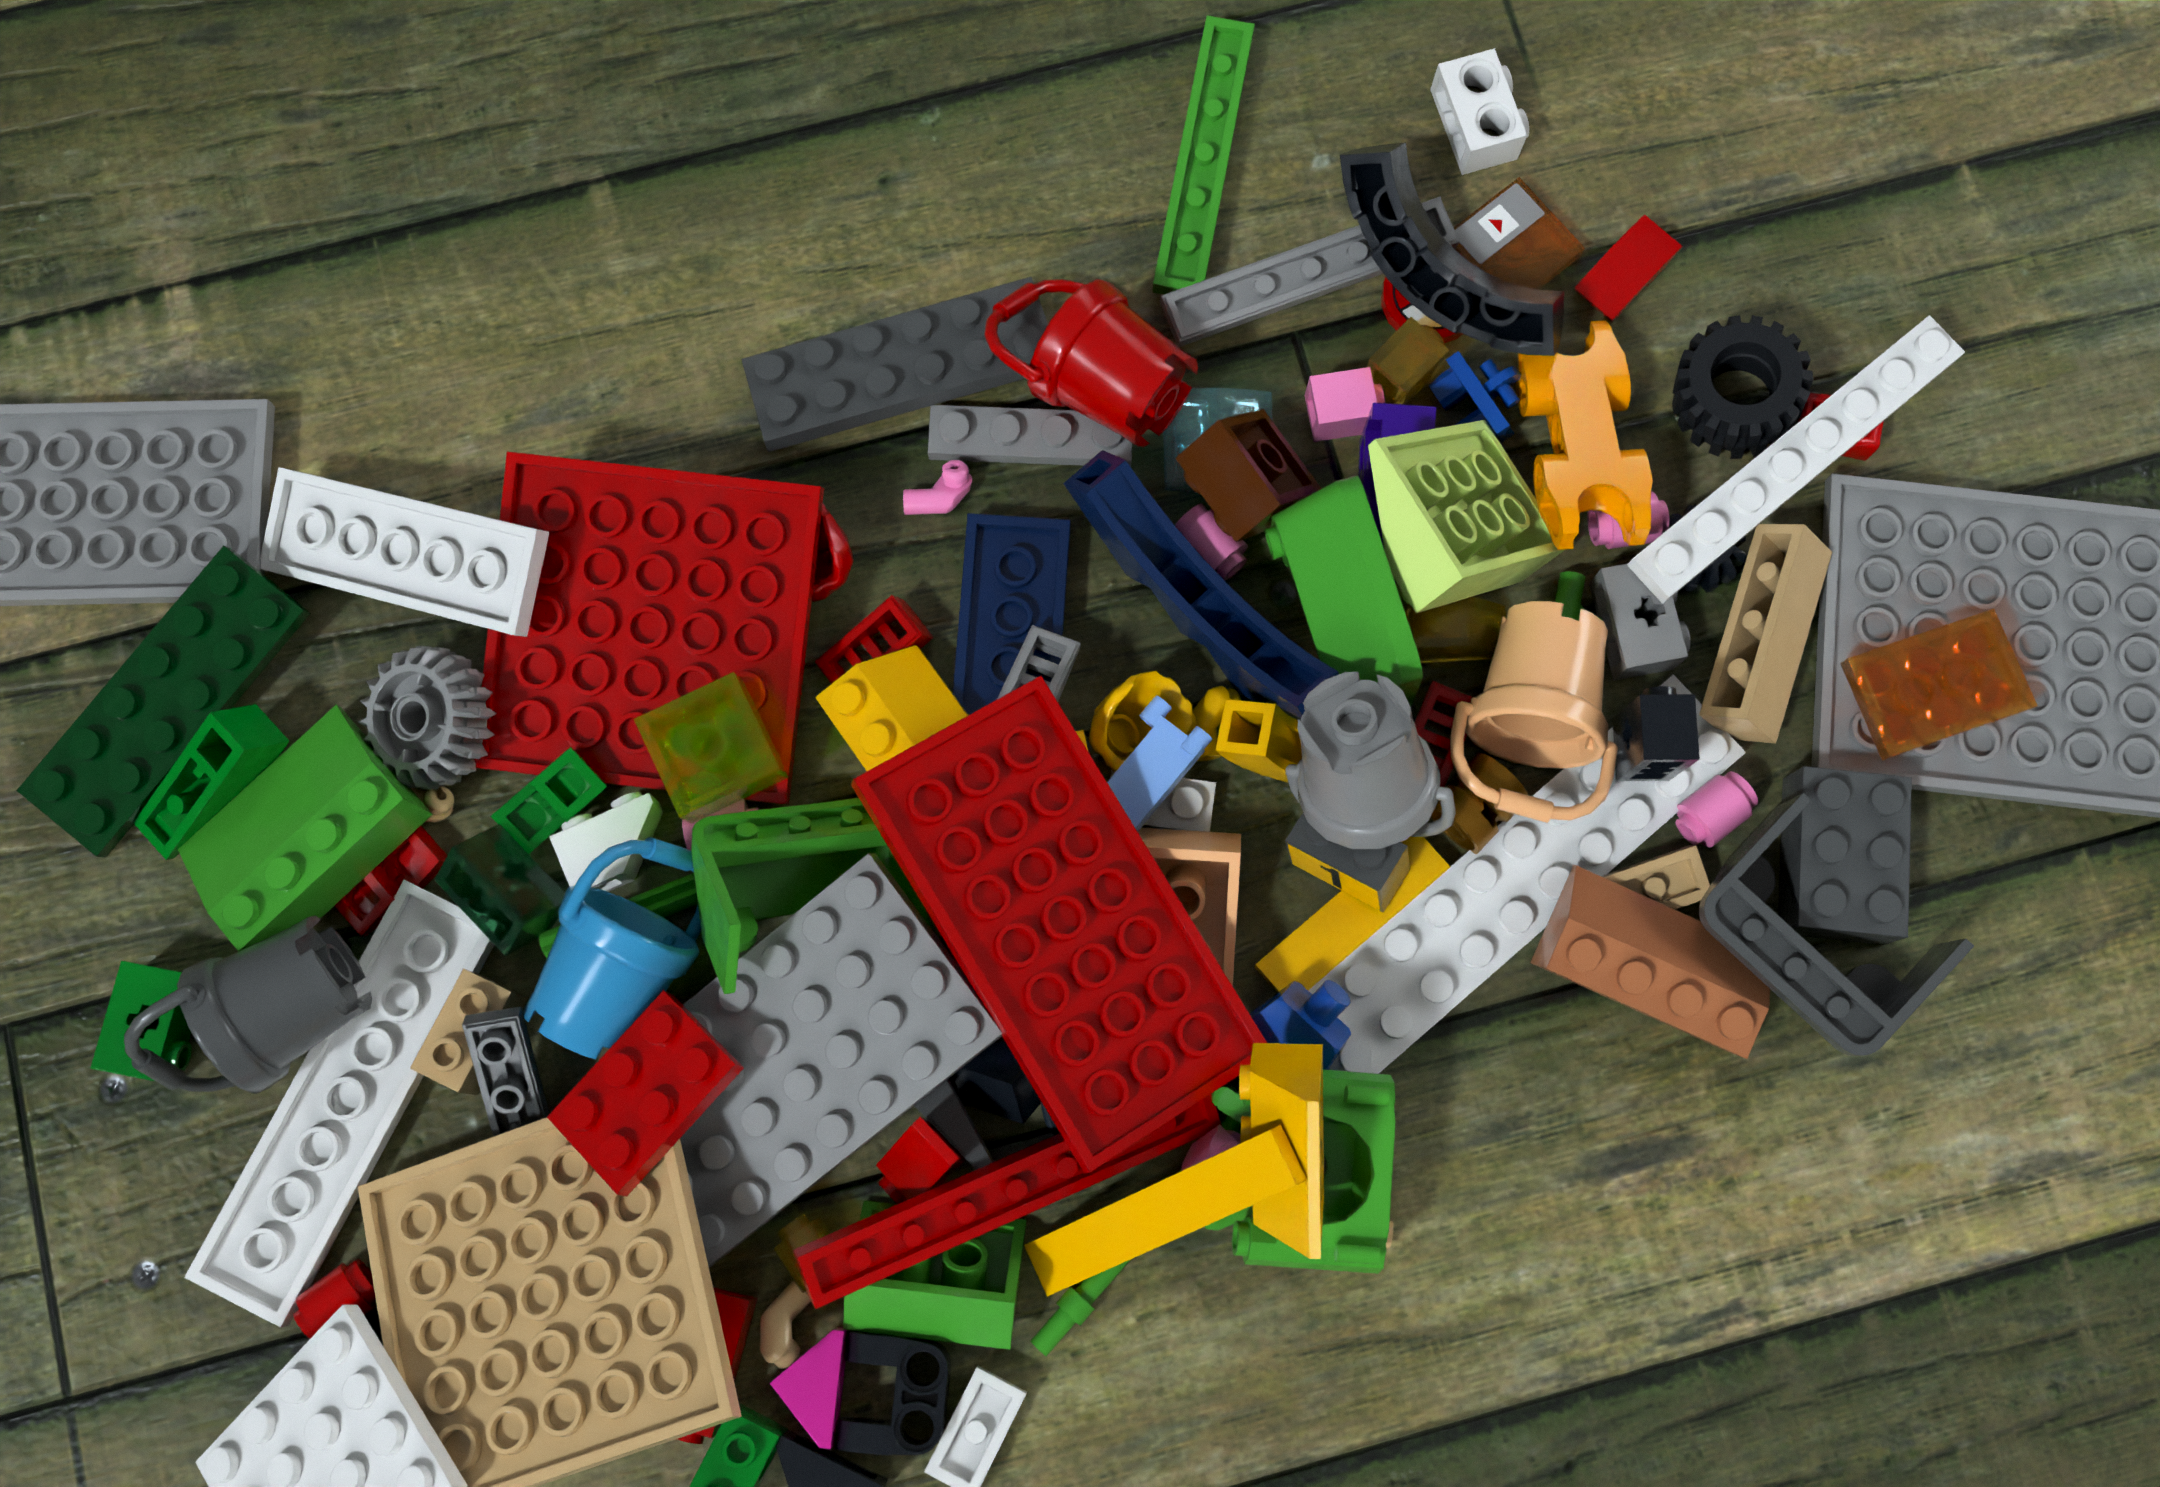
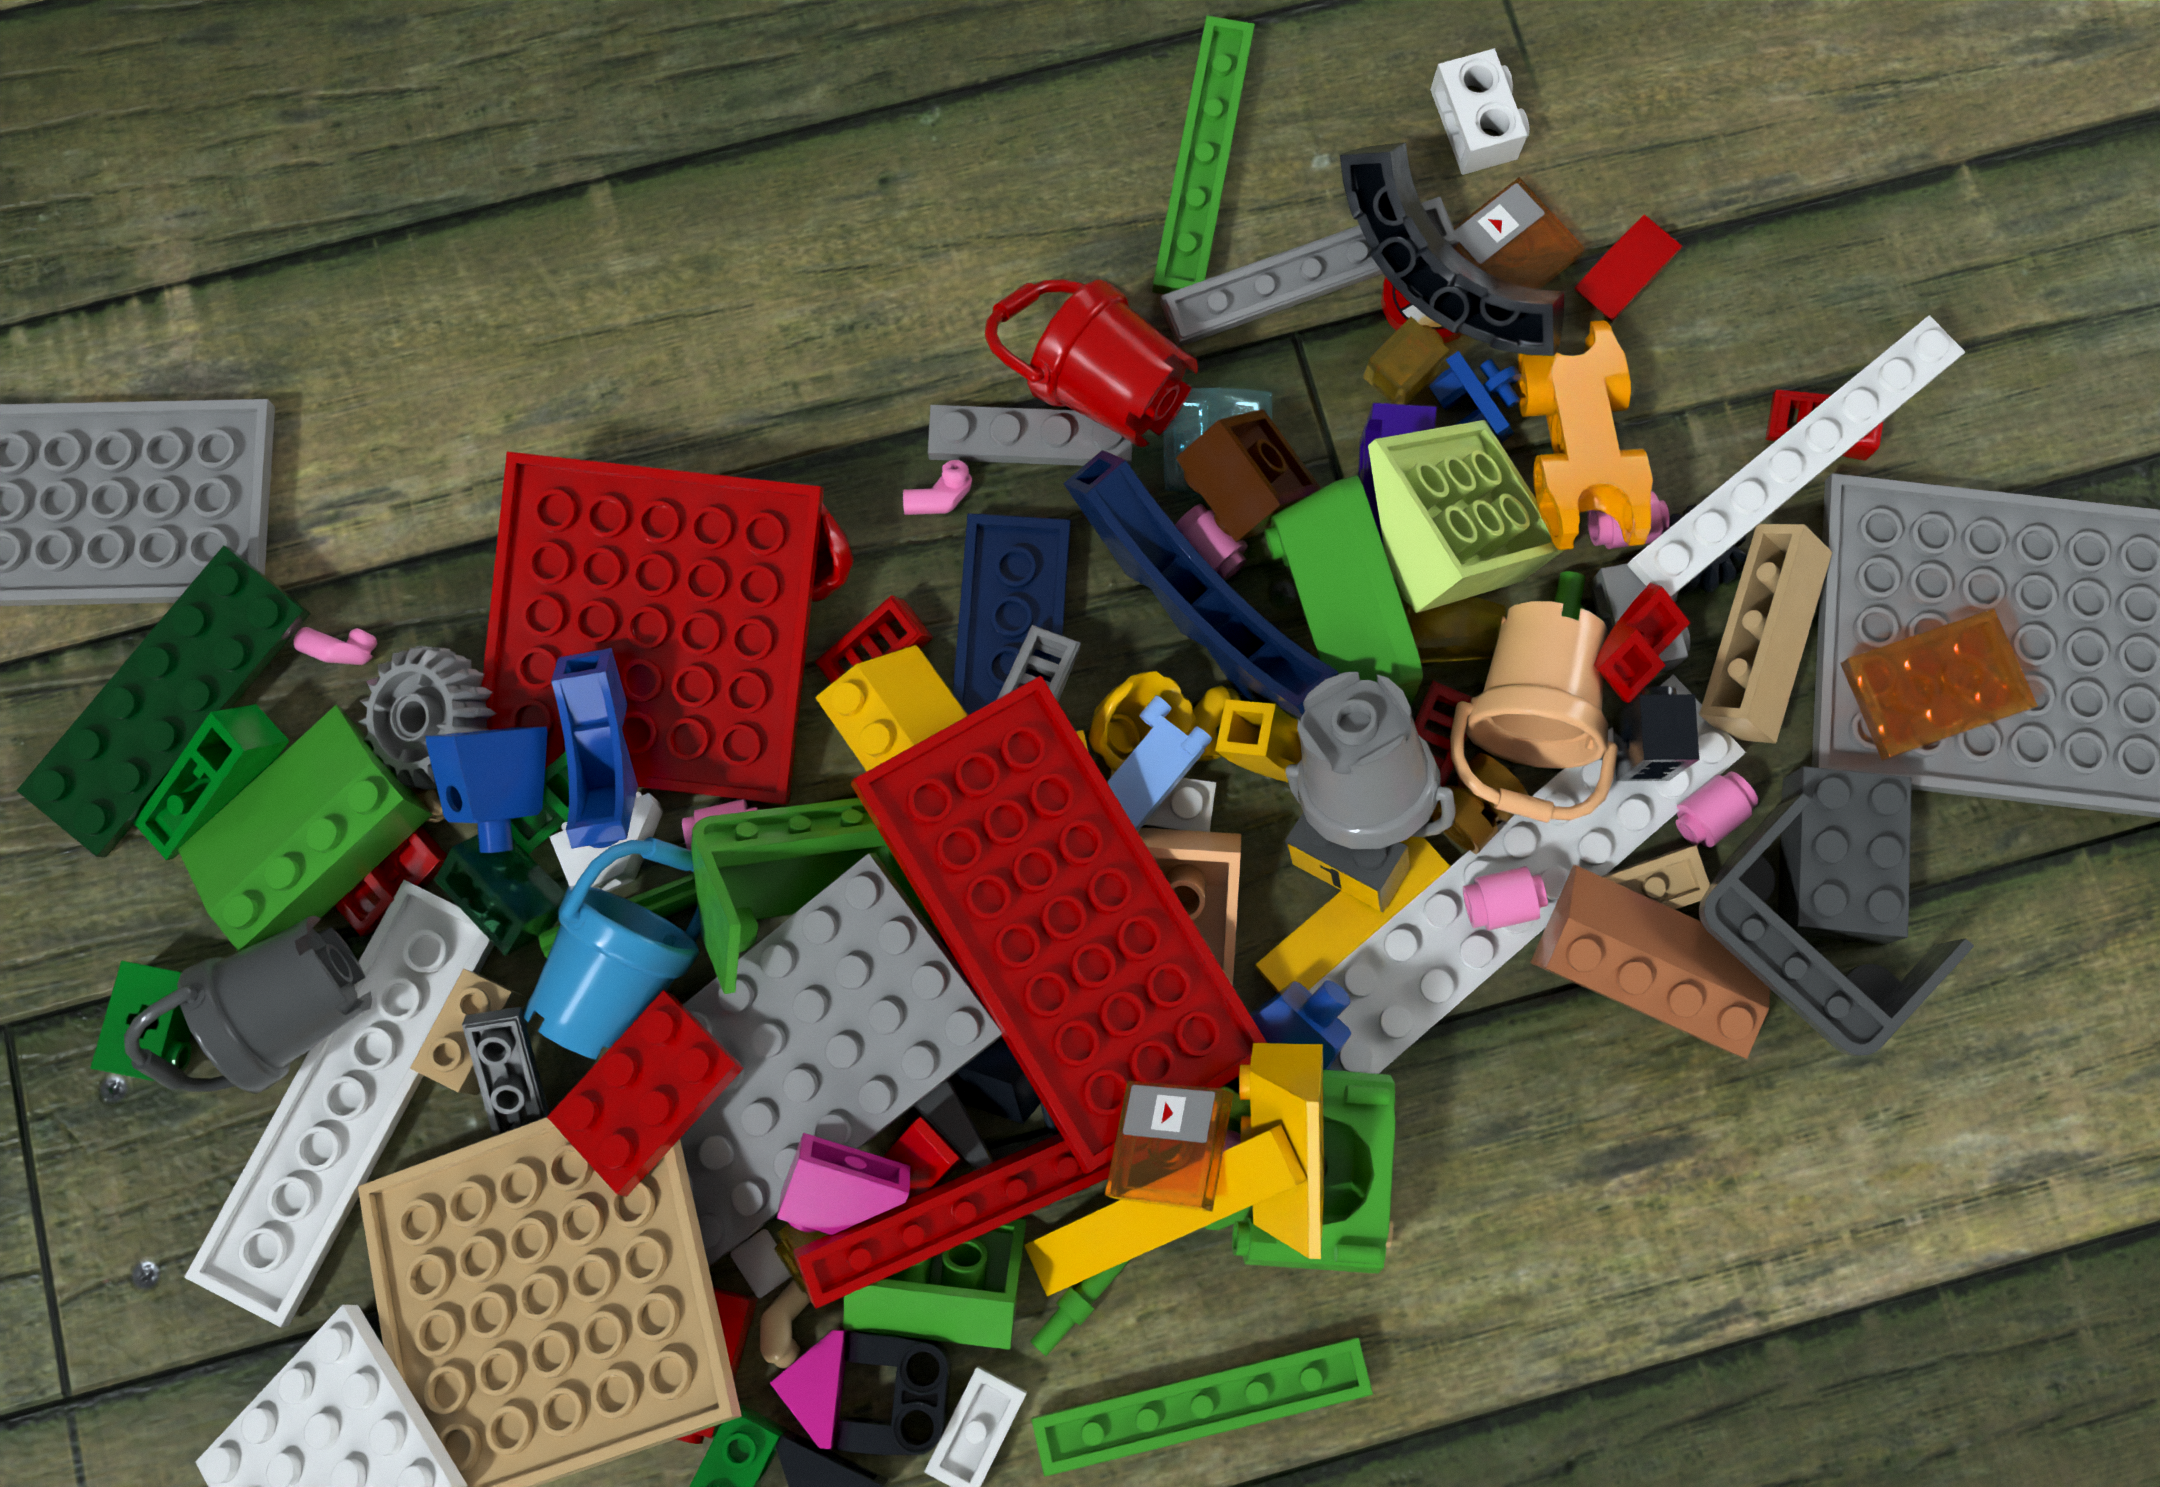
white plate [260,467,549,637] -> none
red brick [293,1259,376,1339] -> none
clear neon green brick [634,672,789,824] -> none
dark grey plate [741,277,1048,452] -> none
bright pink brick [1304,367,1385,442] -> none
black tyre [1672,315,1813,459] -> none
none -> bright pink arm [294,627,377,665]
none -> blue torso [426,727,547,853]
none -> blue arch [551,648,638,849]
none -> white sticker [730,1229,794,1298]
none -> dark pink slope [777,1133,911,1235]
none -> bright green plate [1031,1337,1373,1477]
none -> clear orange tile [1105,1081,1234,1212]
none -> bright pink brick [1463,866,1548,931]
none -> red slope [1594,583,1690,703]

